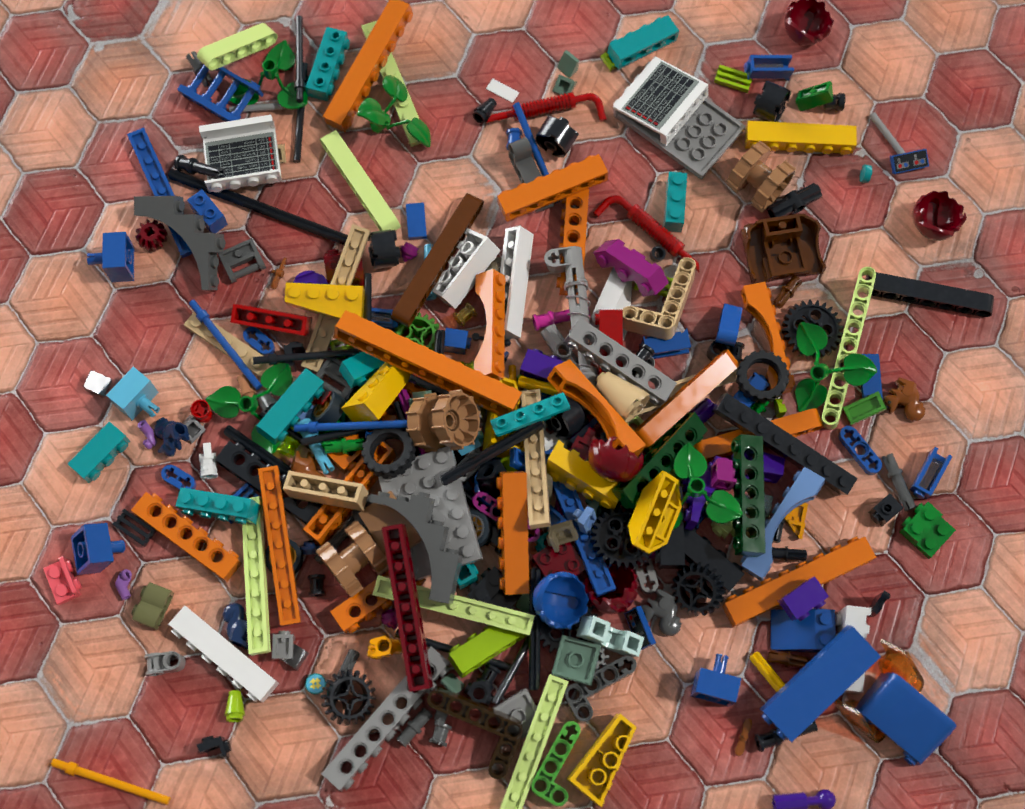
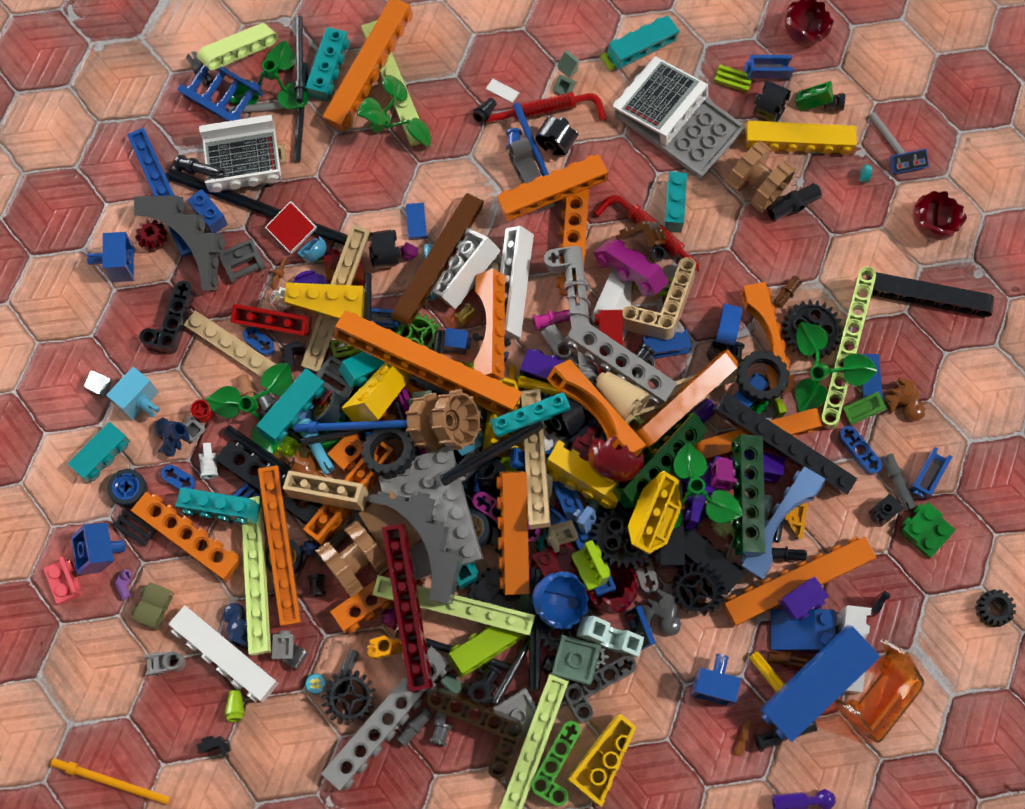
medium lavender arm [137,420,157,449] -> none
blue bar [189,300,262,390] -> none
black bar [253,349,363,365] -> none
yellowish green beam [320,130,401,231] -> none
green pin [324,438,364,454] -> none
reddish brown piece [741,214,826,284] -> none
blue windscreen [852,672,957,766] -> none
none -> wheel [107,469,148,508]
none -> black beam [139,281,195,355]
none -> red tile [265,201,317,254]
none -> white gear [270,287,291,312]
none -> dark azure hair [298,237,327,263]
none -> black plate [540,655,556,675]
none -> lime bracket [571,540,610,591]
none -> reddish brown bracket [615,221,666,247]
none -> black tyre [975,589,1016,627]

